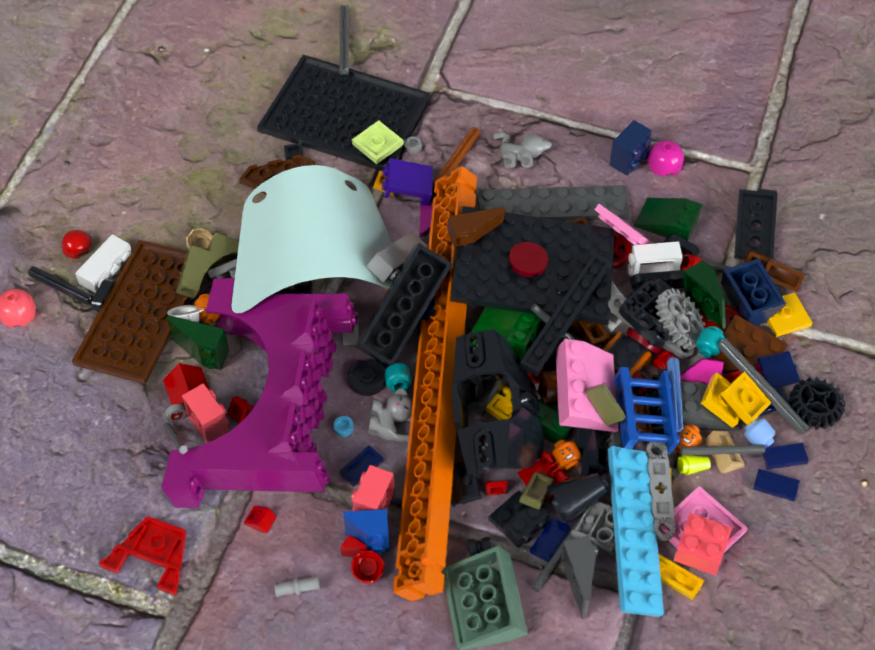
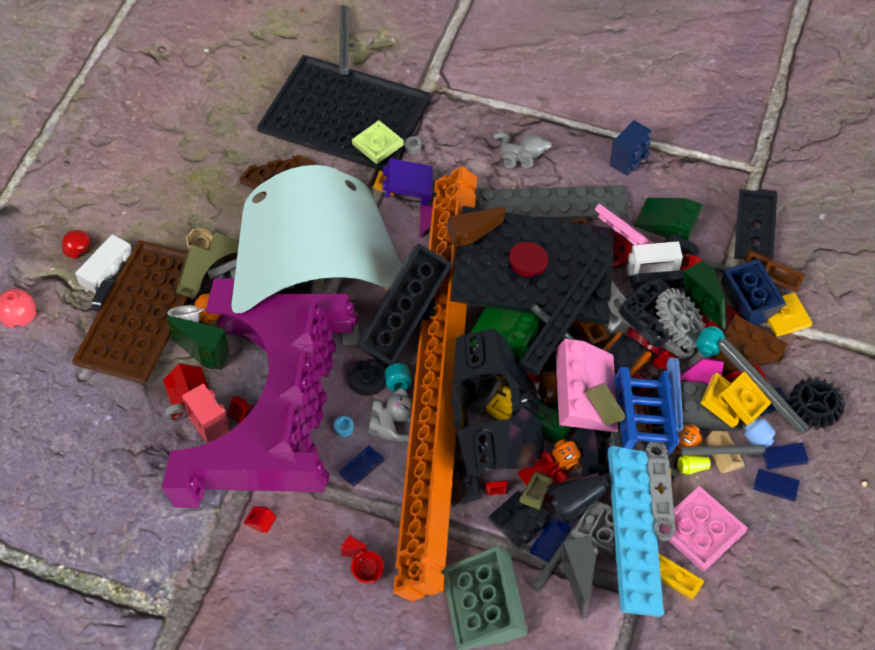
black axle [28,266,93,305] -> none
red wing [99,516,187,596] -> none
dark grey bar [163,422,188,454] -> none
light grey pin [274,576,320,597] -> none
black tile [284,143,304,160] -> none
blue slope [343,509,390,554] -> none
coral brick [351,465,395,511] -> none
light grey brick [366,232,429,283] -> none
dark orange axle [432,127,480,194] -> none
black wheel [467,537,491,557] -> none
dark pink cylinder [647,140,684,177] -> none
coral brick [674,513,732,576] -> none
clear blue piece [757,351,800,388] -> none

